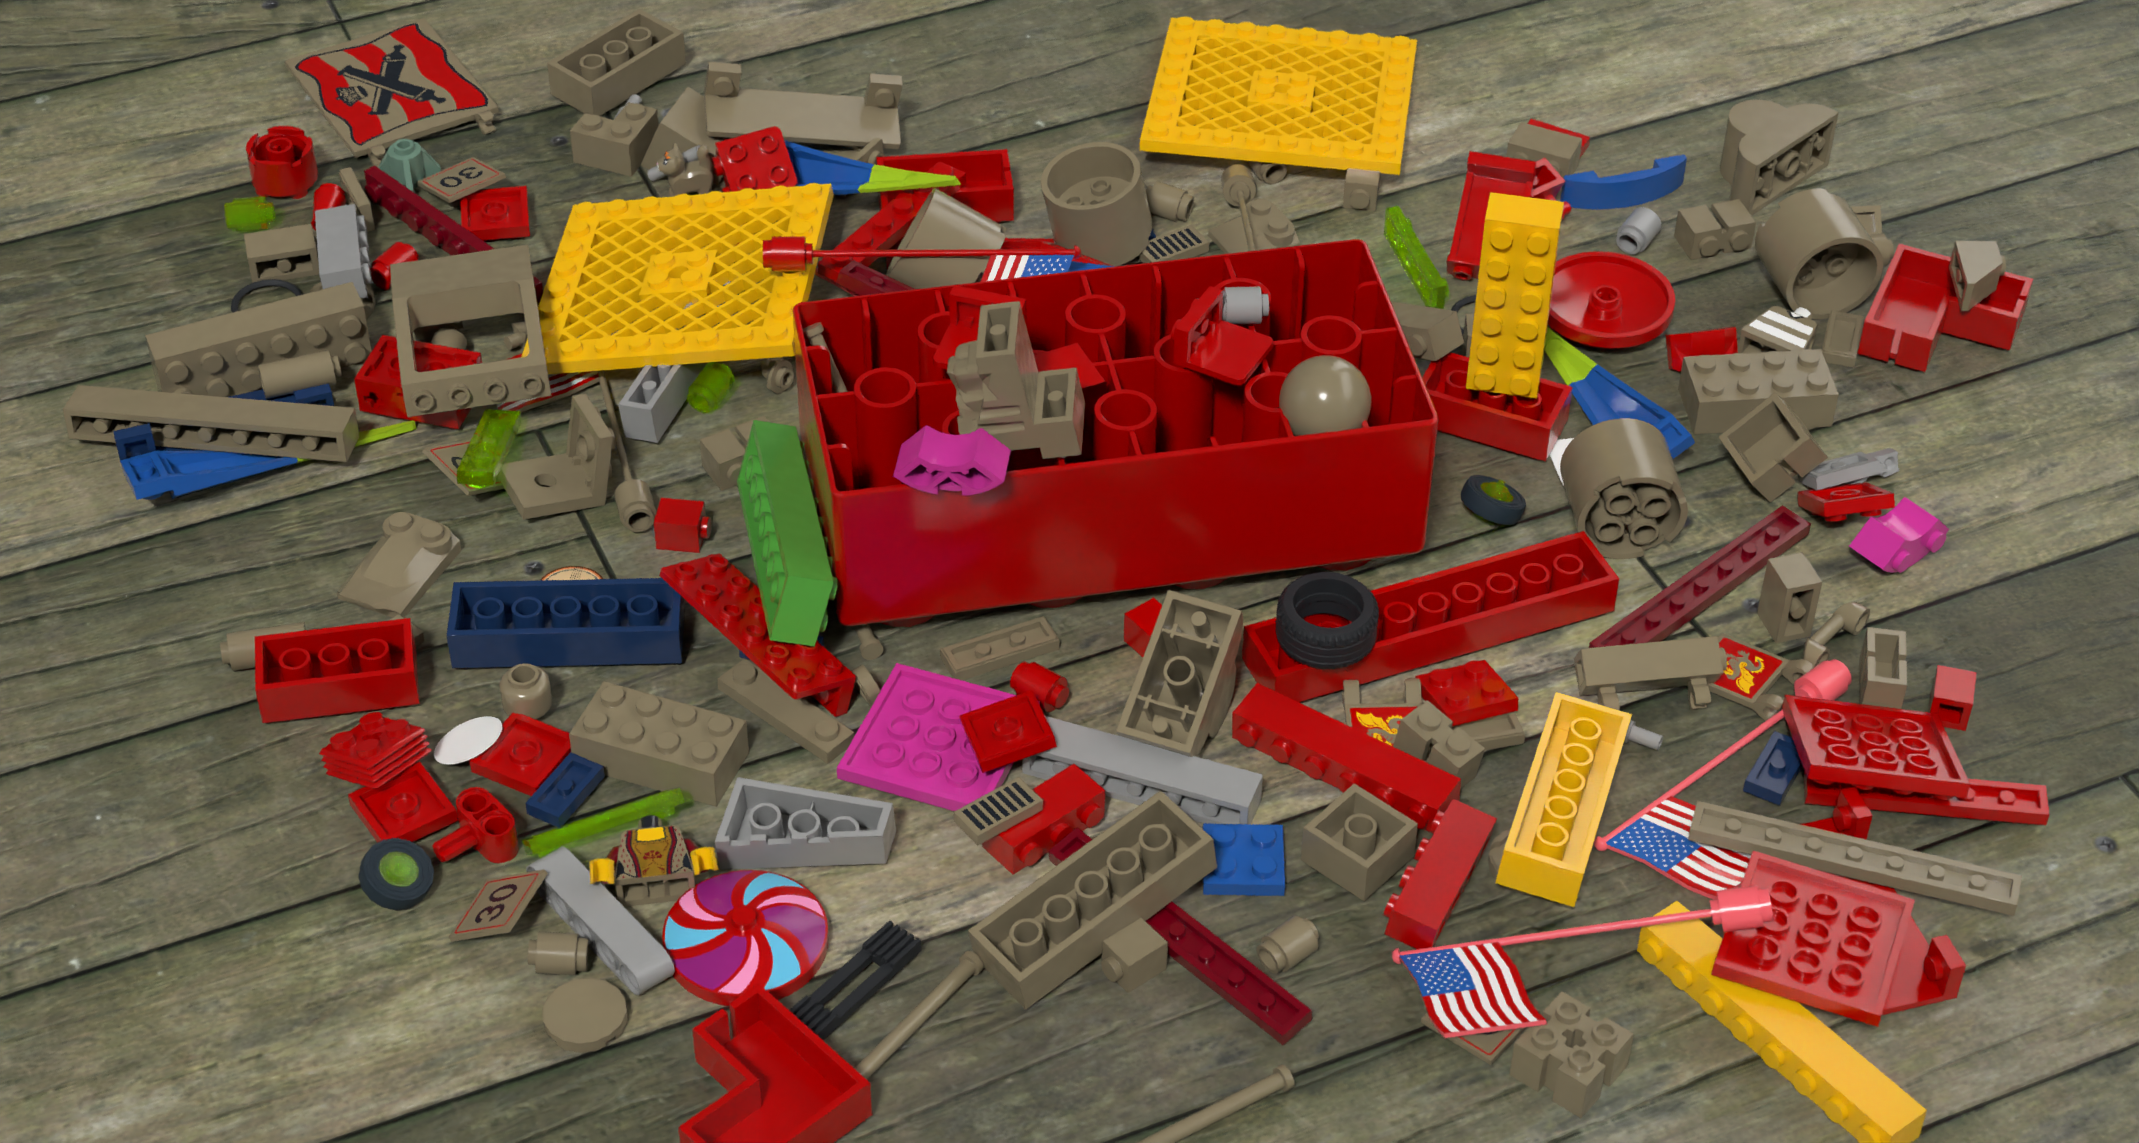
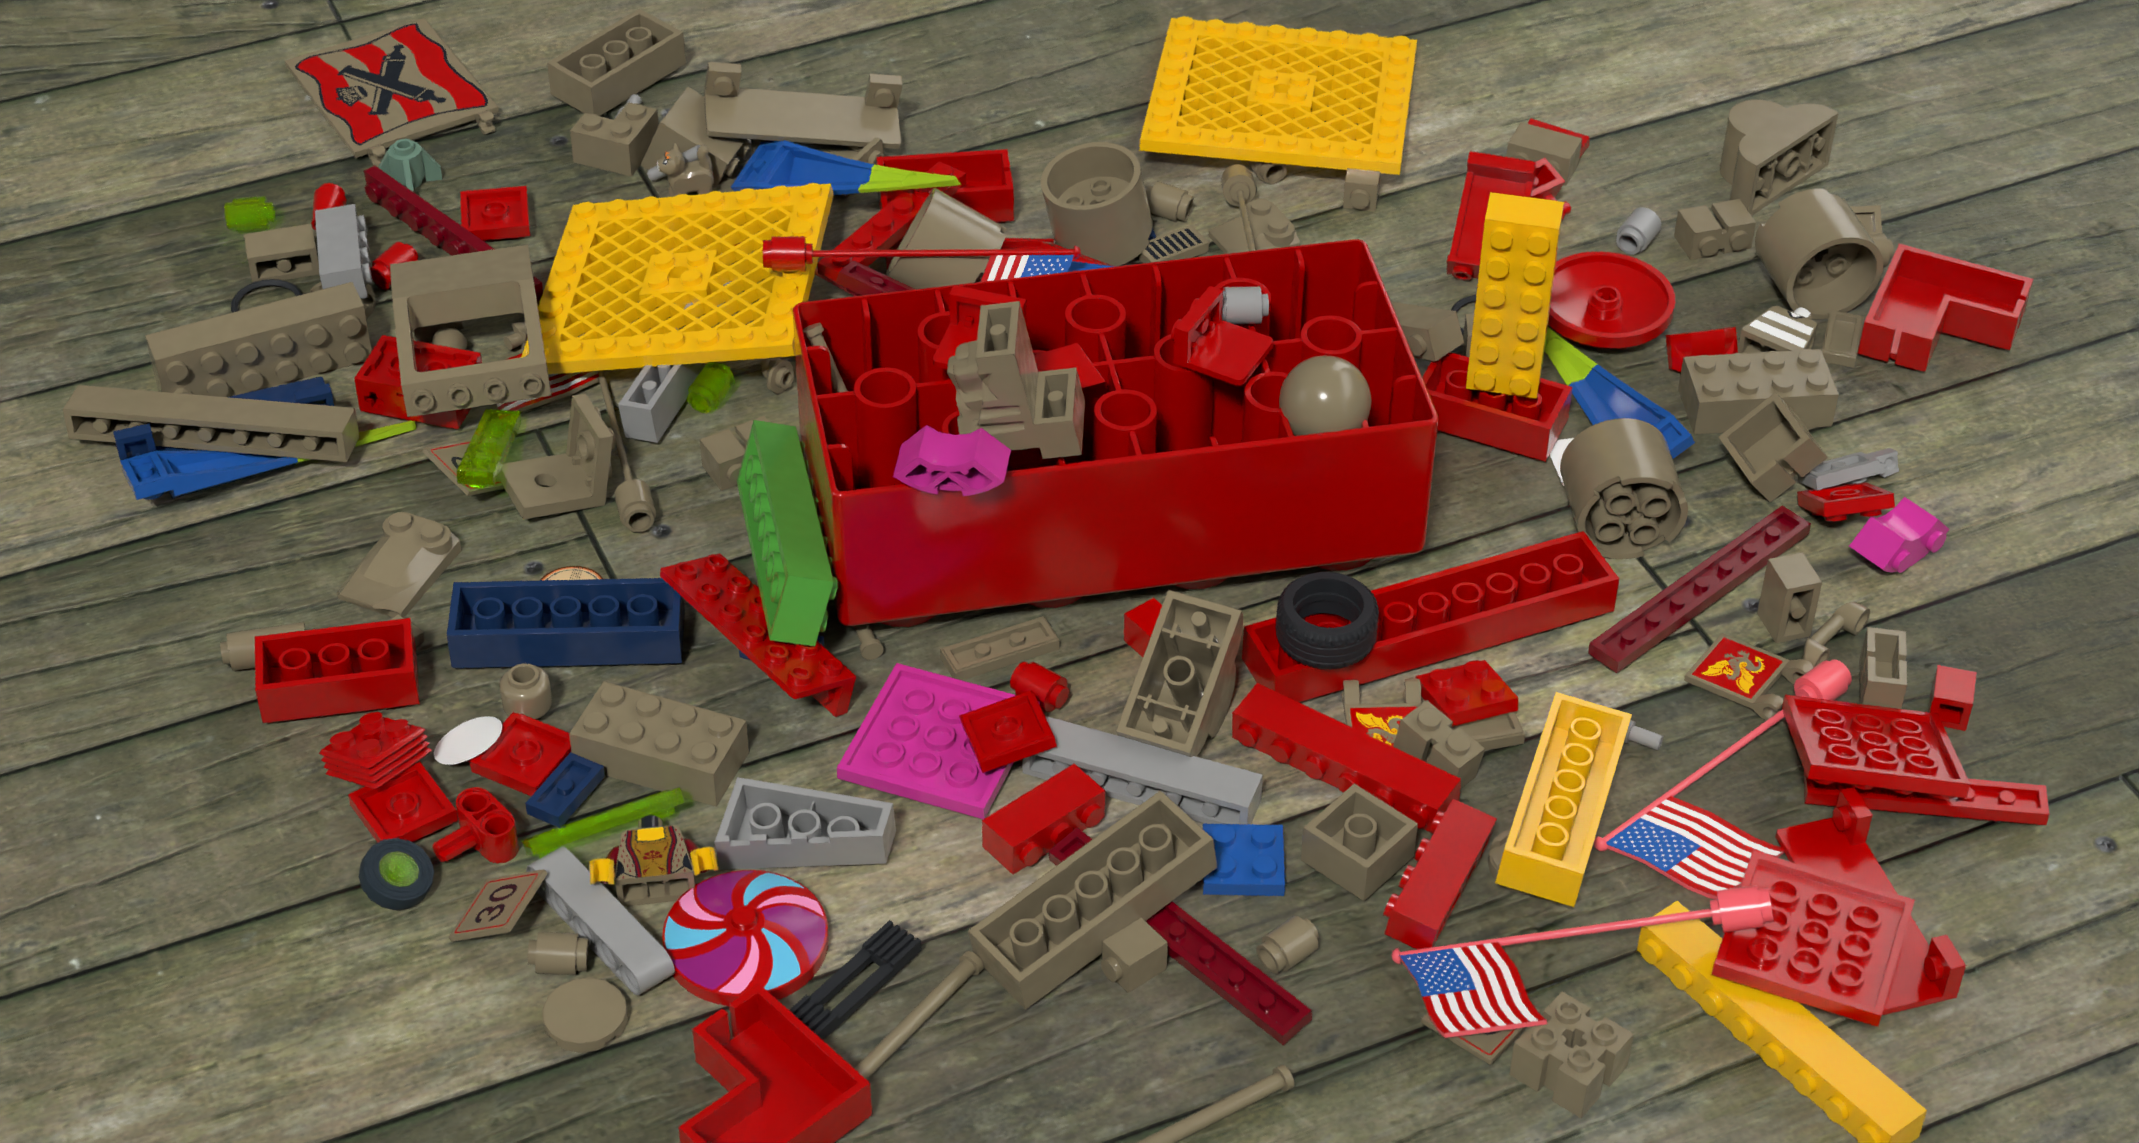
red brick [246,126,318,199] -> none
dark tan brick [258,350,342,400] -> none
dark tan tile [339,167,375,232] -> none
dark tan piece [417,157,506,203] -> none
red brick [654,498,712,553] -> none
red bracket [711,126,797,192] -> none
dark tan plate [717,659,855,764] -> none
dark tan tile [851,664,881,708] -> none
dark tan tile [954,777,1043,846] -> none
clear neon green plate [1384,206,1449,309] -> none
black wheel [1460,475,1526,525] -> none
blue slope [1560,154,1687,210] -> none
dark tan brick [1574,636,1727,711] -> none
dark tan plate [1688,801,2022,916] -> none
dark blue plate [1743,731,1803,805] -> none
dark tan slope [1949,241,2006,311] -> none

